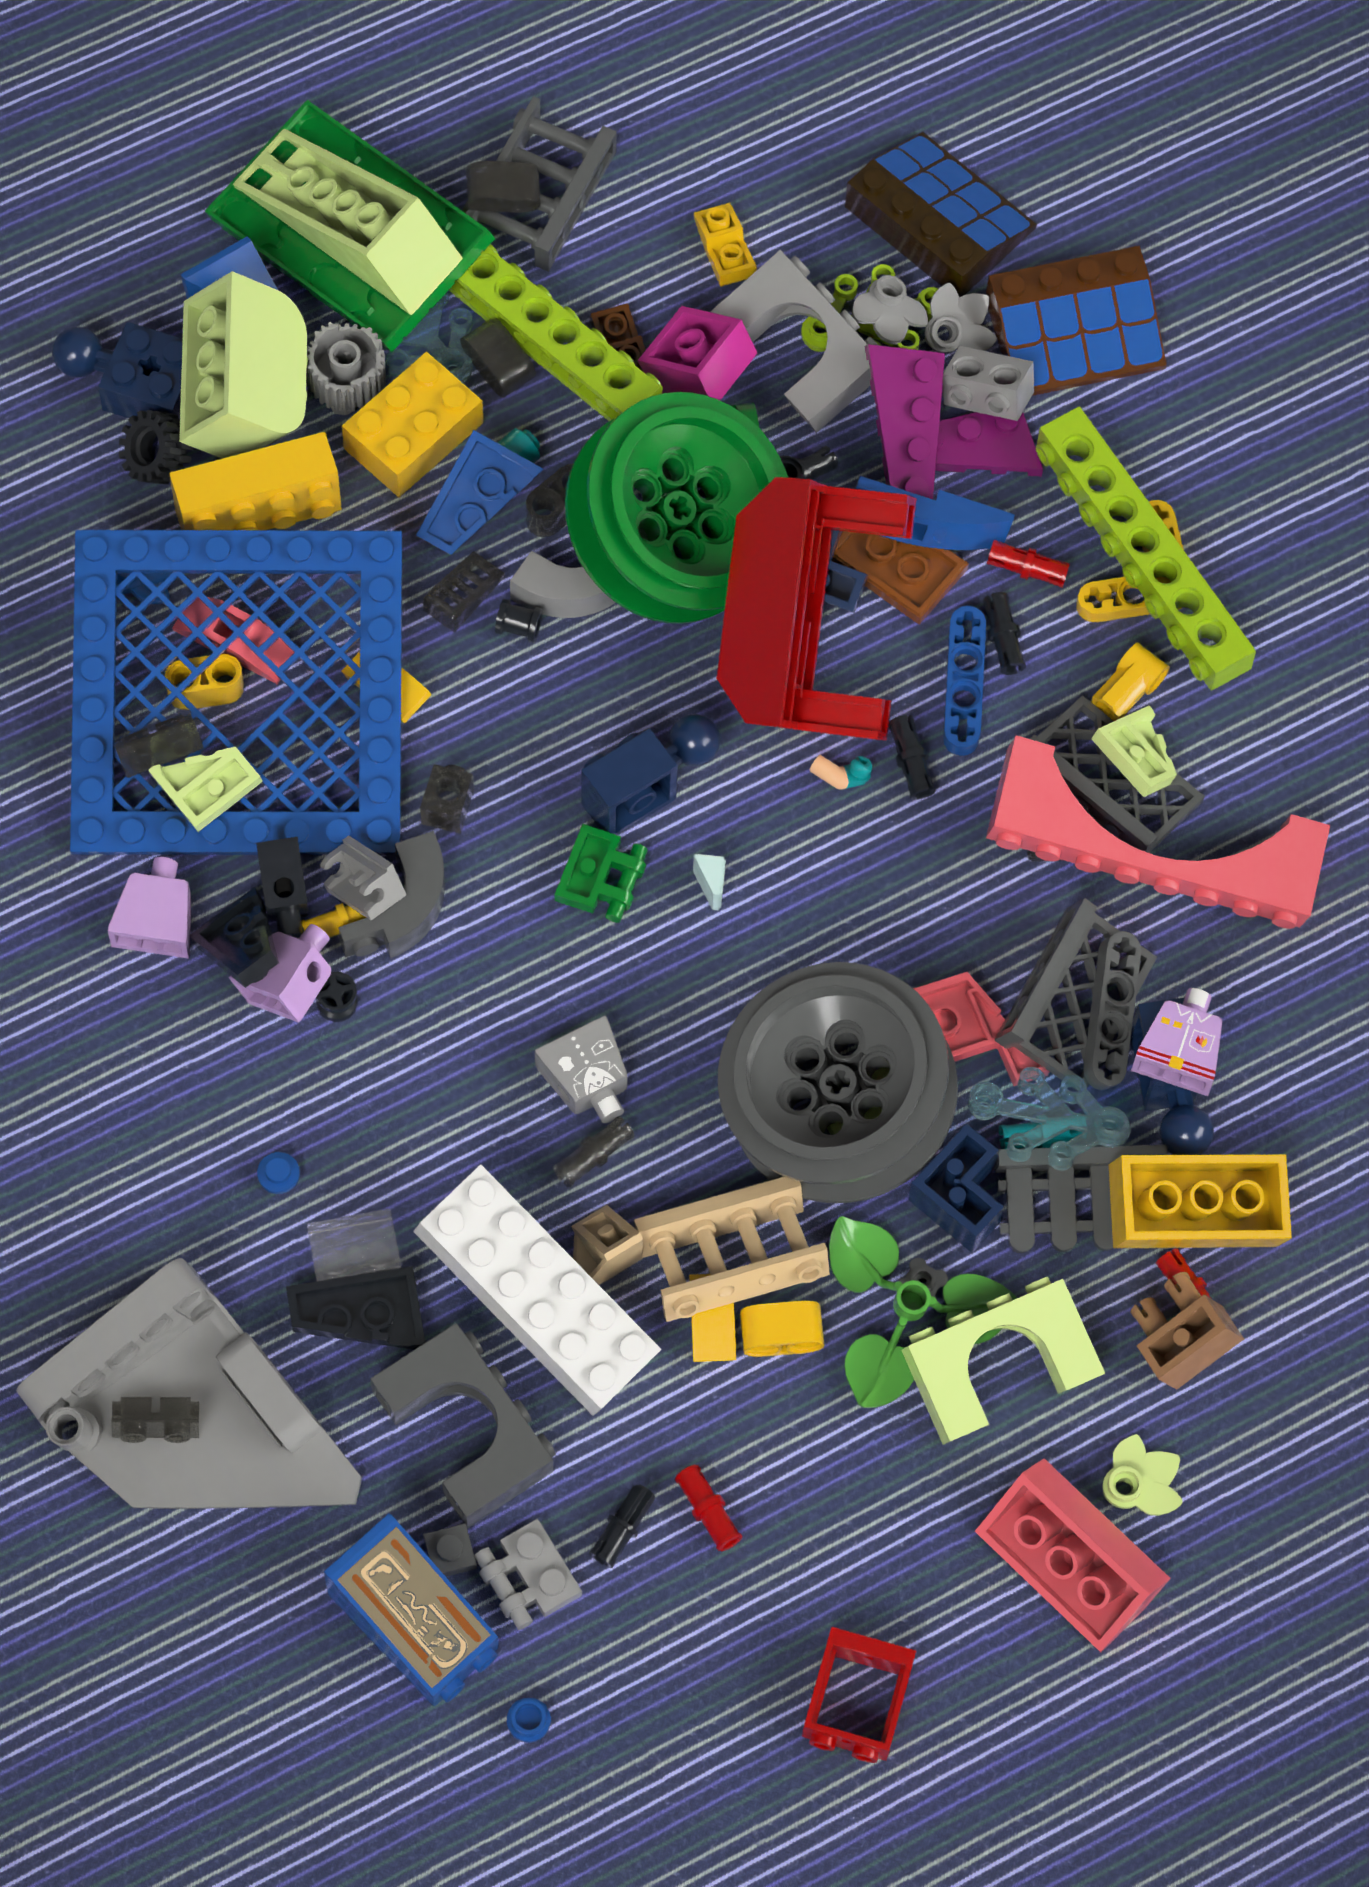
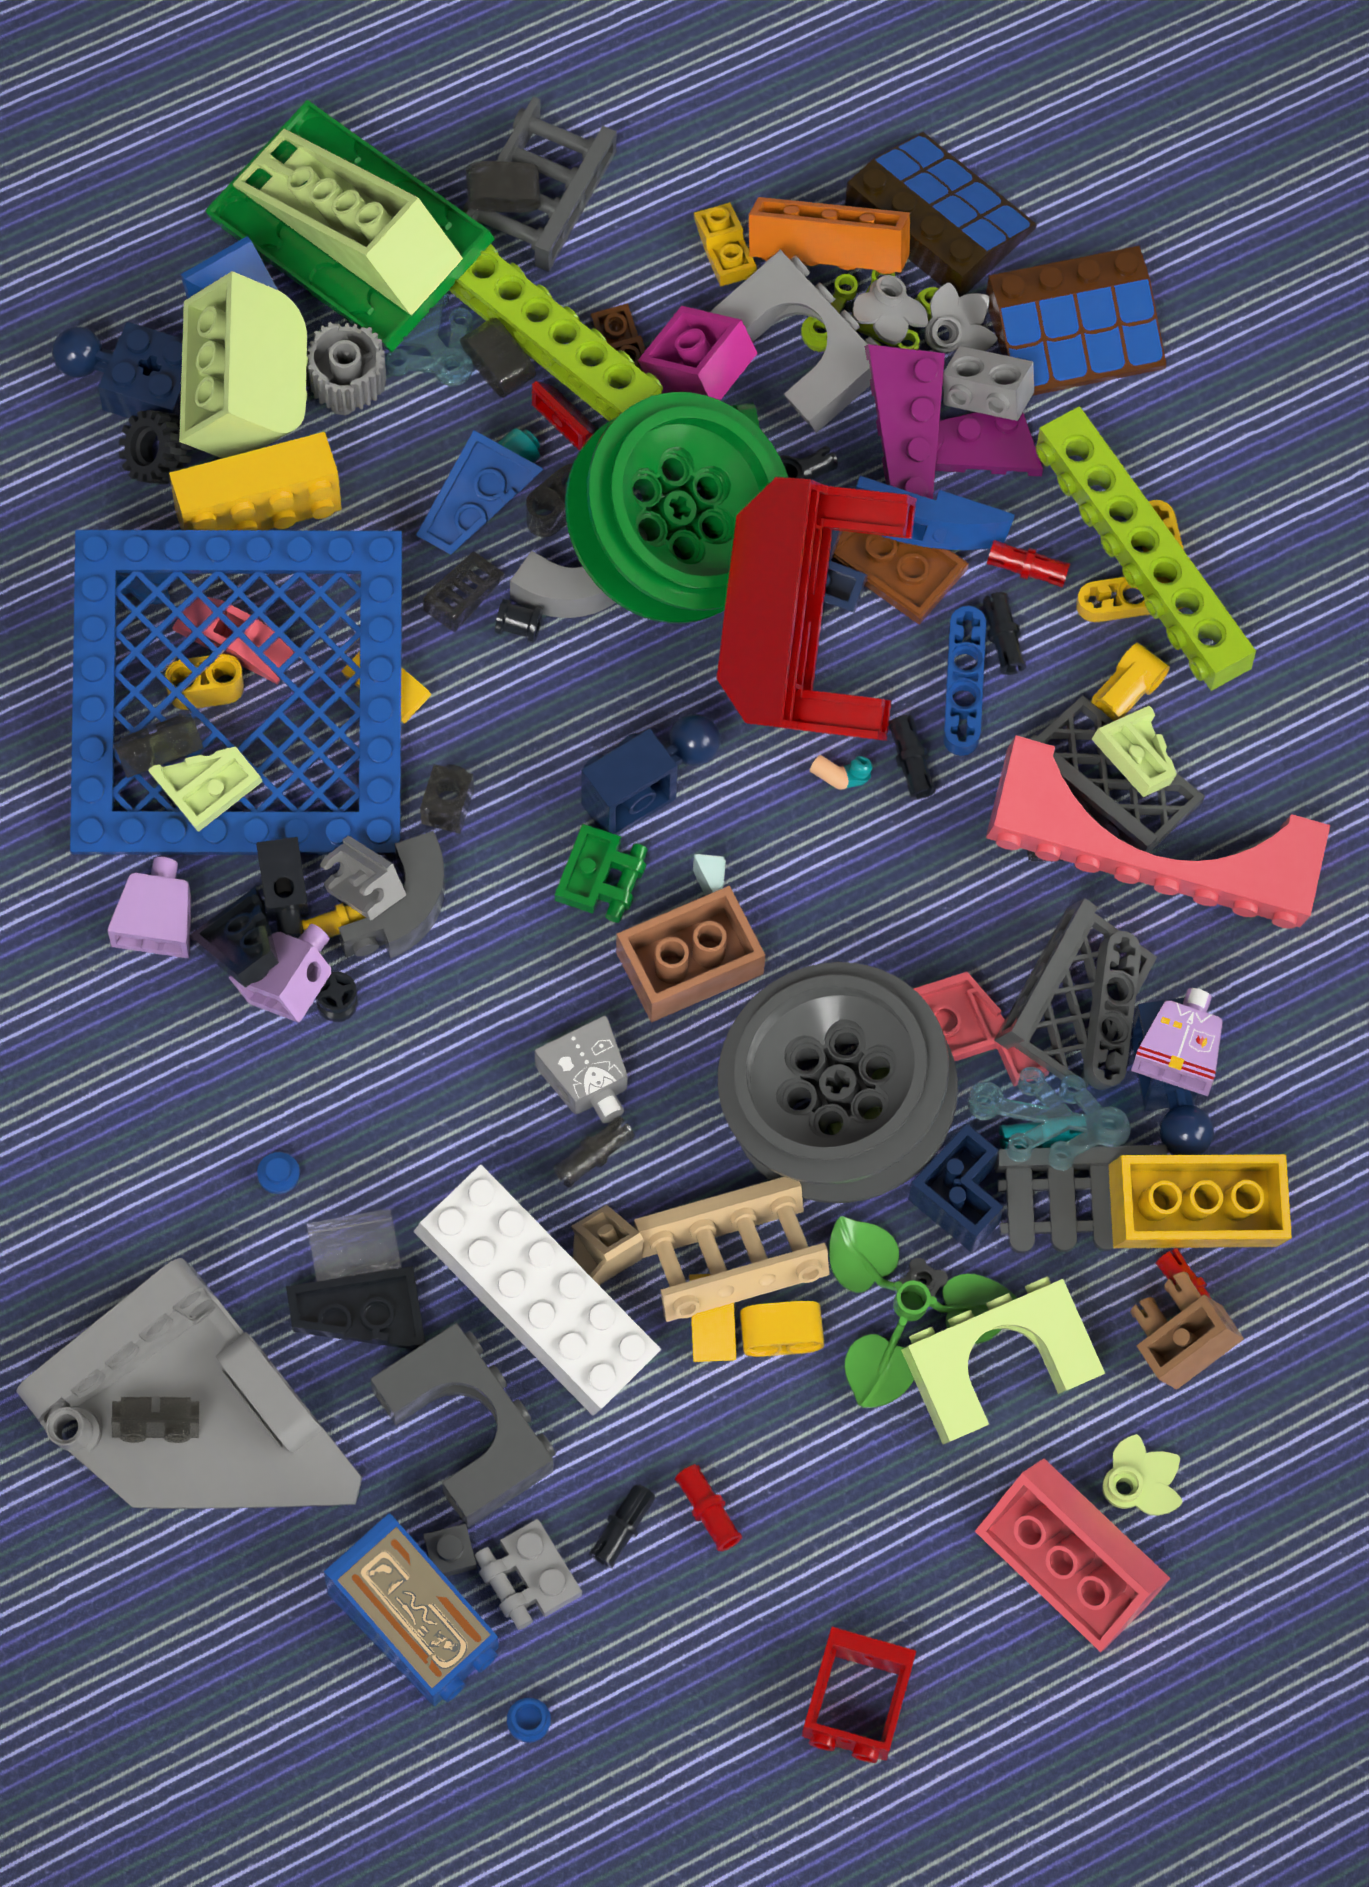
yellow brick [342,351,483,498] -> none
none -> red slope [532,381,598,451]
none -> nougat brick [616,886,766,1023]
none -> orange brick [749,197,910,274]

